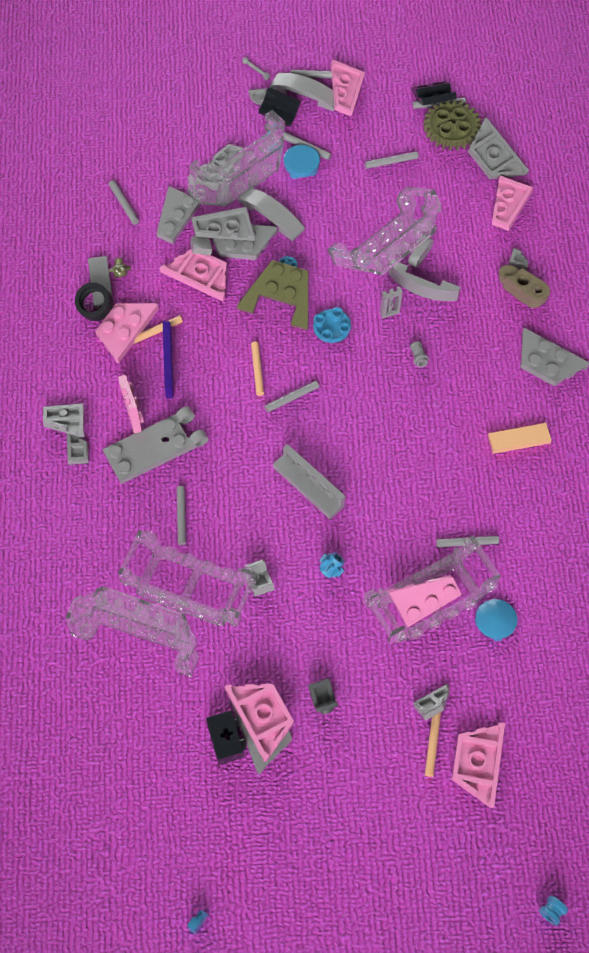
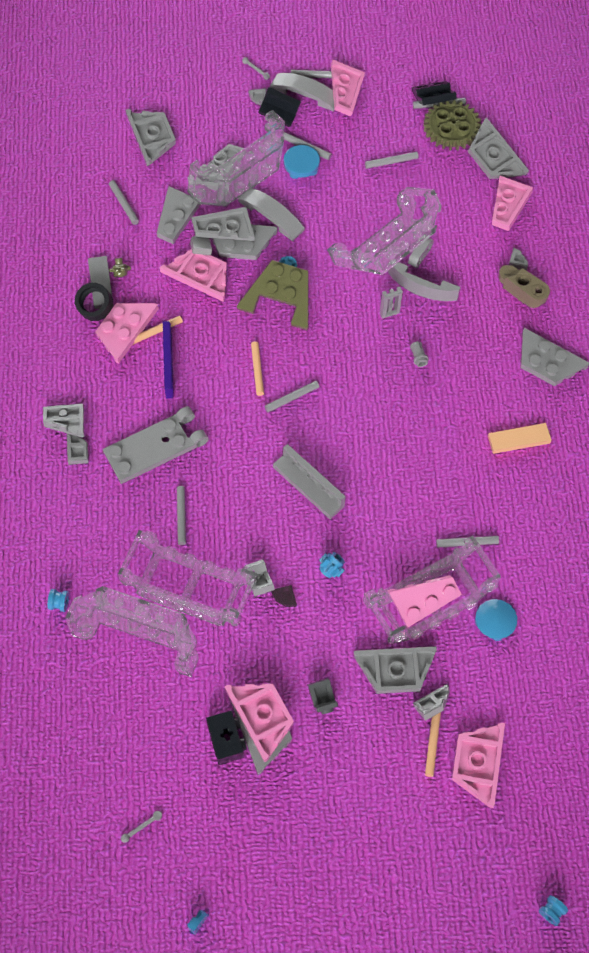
bright pink wing [118,375,144,434] -> none
dark azure dish [313,307,351,343] -> none
none -> dark azure wheel [47,589,69,612]
none -> light grey hinge [121,811,162,843]
none -> light grey wing [126,109,176,166]
none -> clear smoke tile [271,585,297,607]
none -> light grey wing [353,646,437,694]

